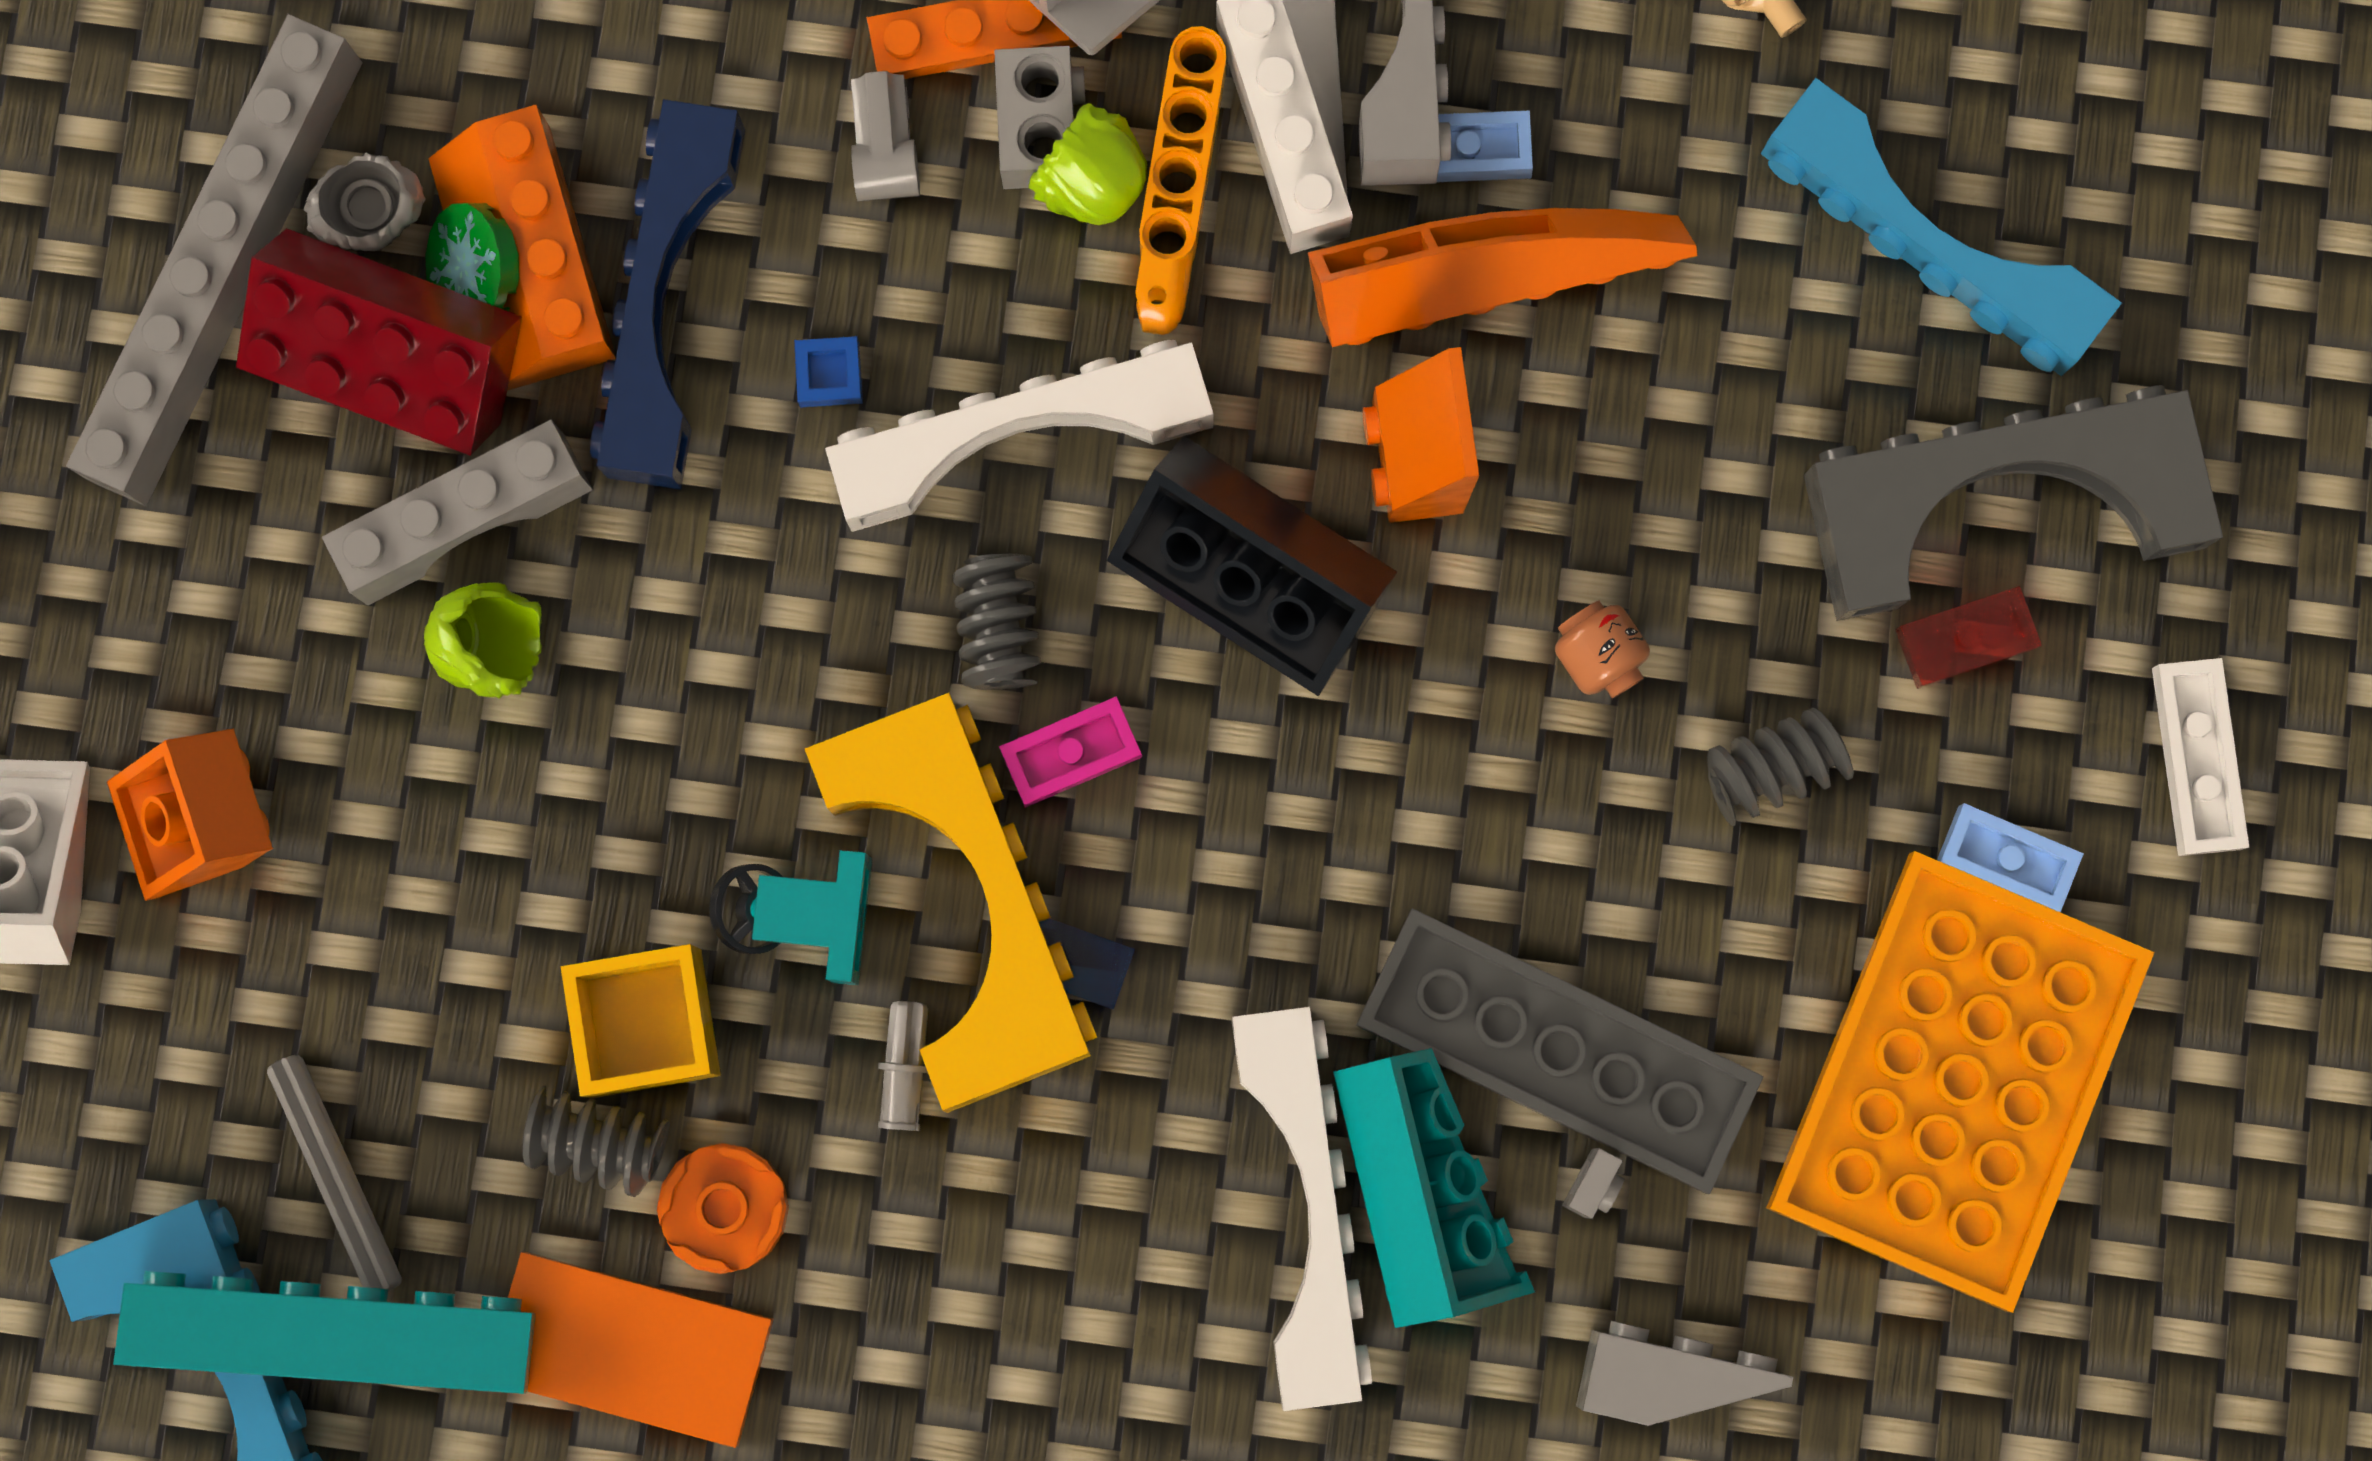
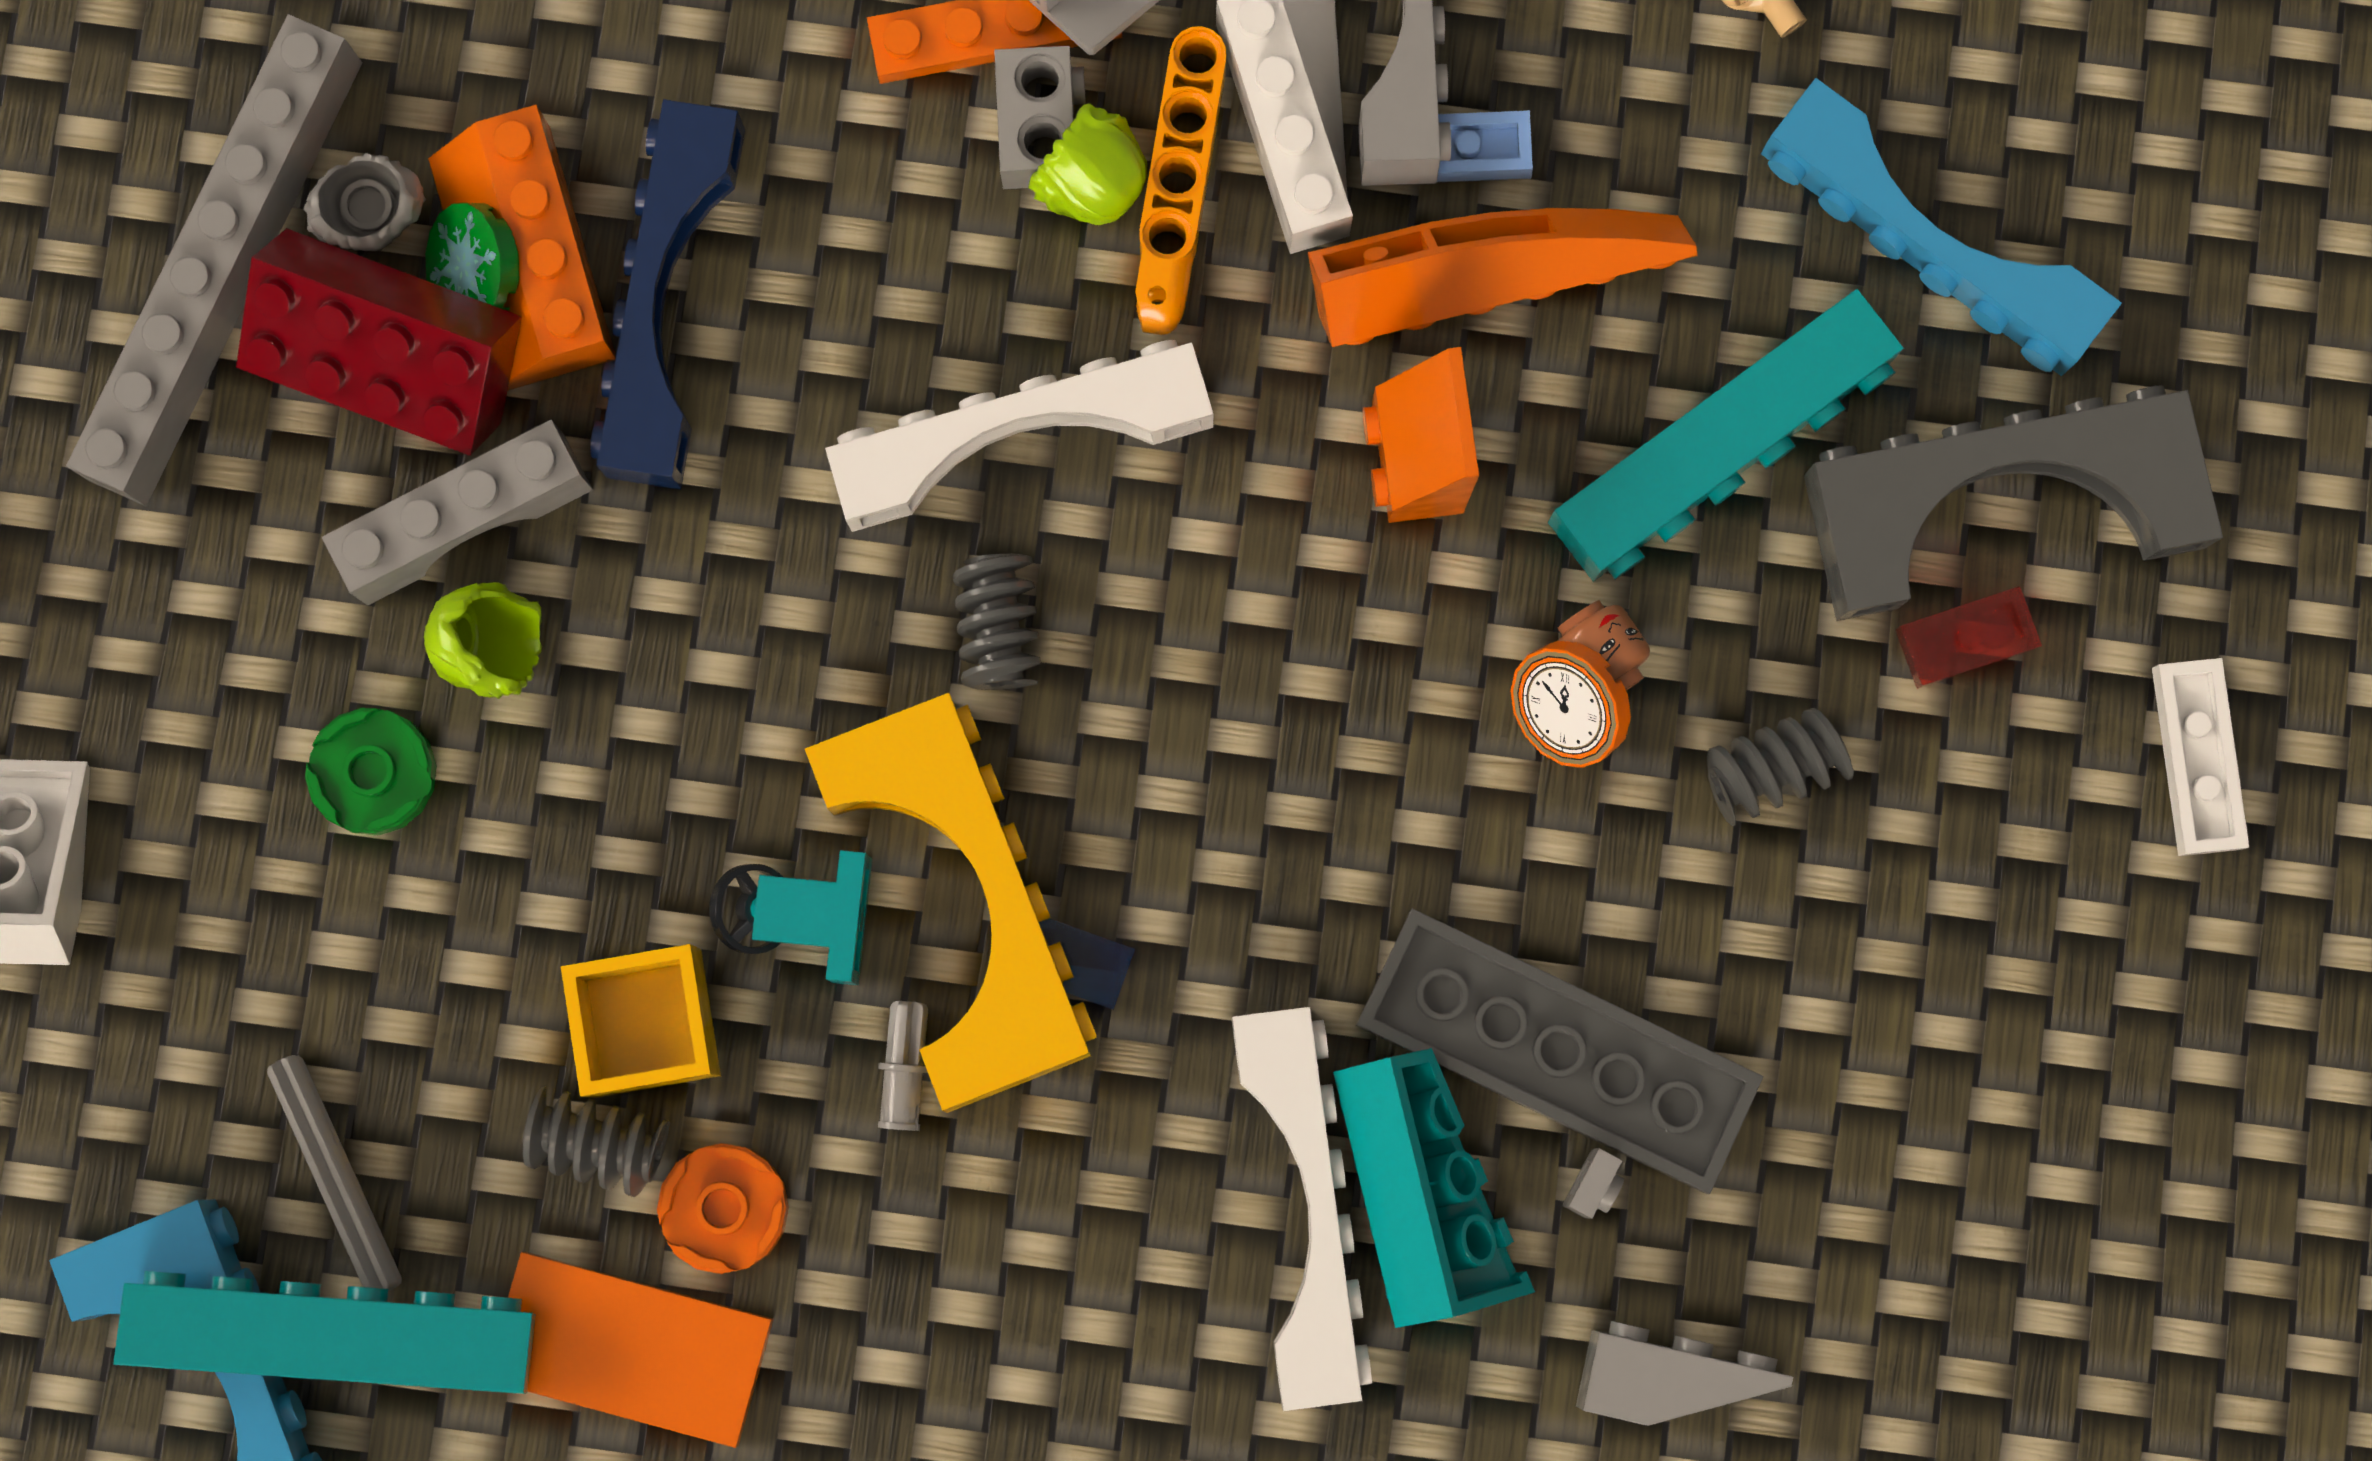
orange slope [107,729,273,901] -> none
blue plate [794,336,863,408] -> none
light grey piece [851,71,920,202] -> none
dark pink plate [999,696,1142,808] -> none
black slope [1106,436,1397,696] -> none
light orange plate [1766,851,2155,1313] -> none
light blue plate [1937,803,2084,912] -> none
none -> green tile [305,708,437,835]
none -> tile [1510,641,1631,768]
none -> teal brick [1548,289,1904,582]

